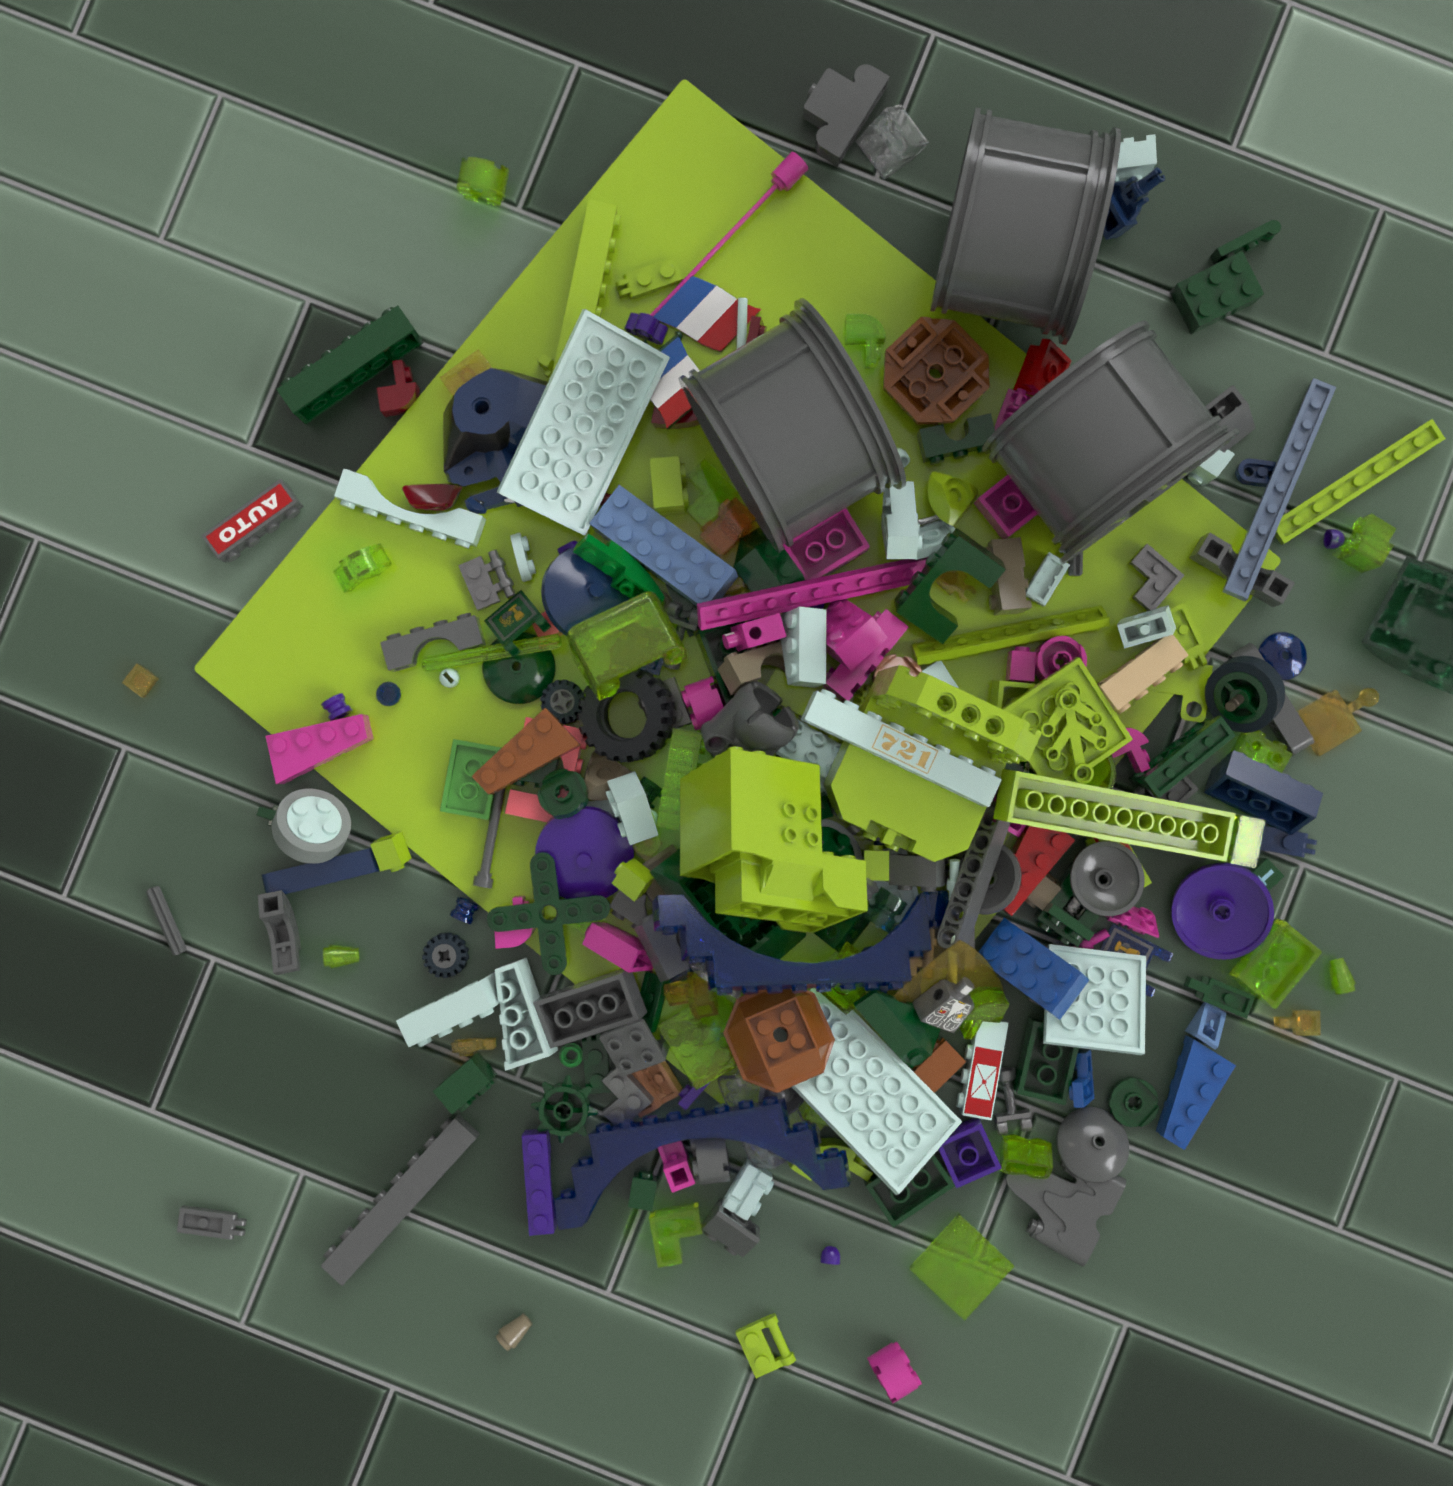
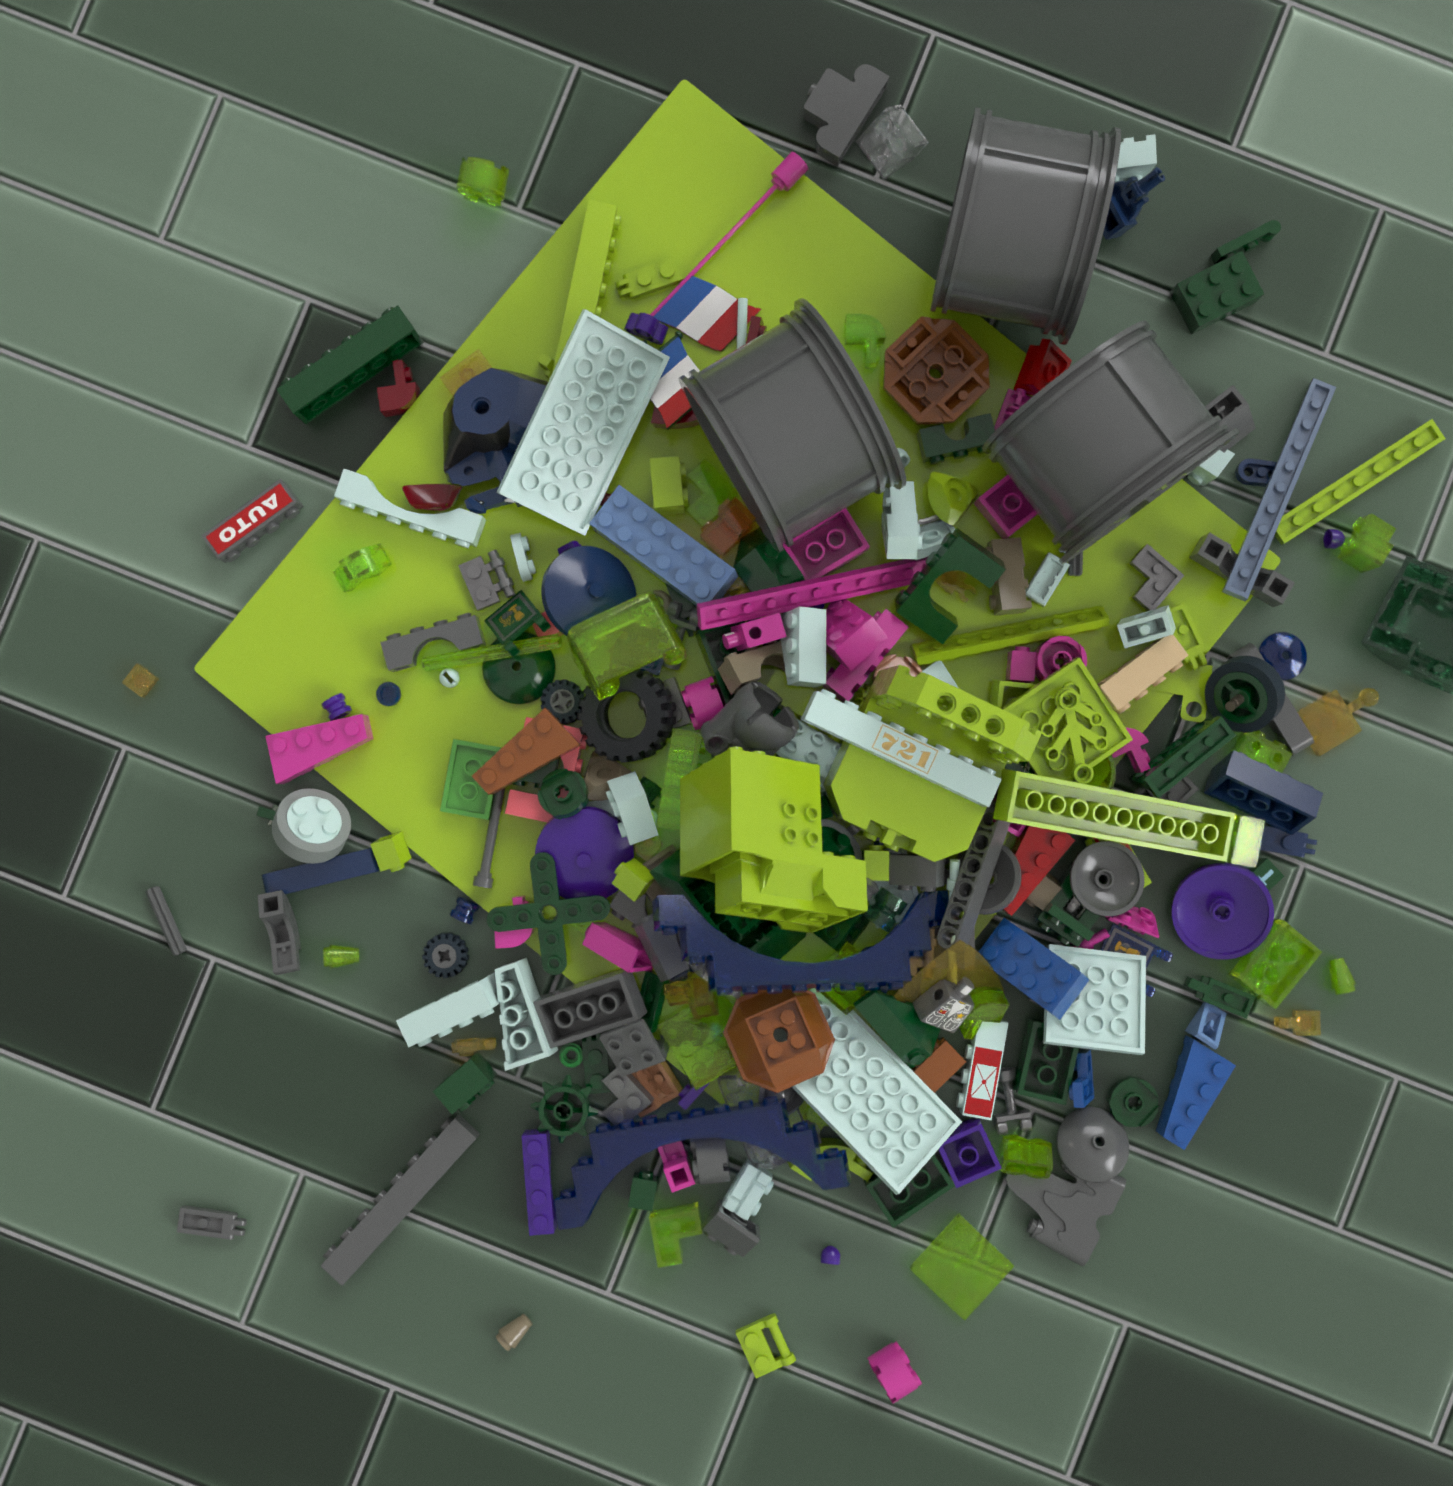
green slope [573,533,665,611] -> none

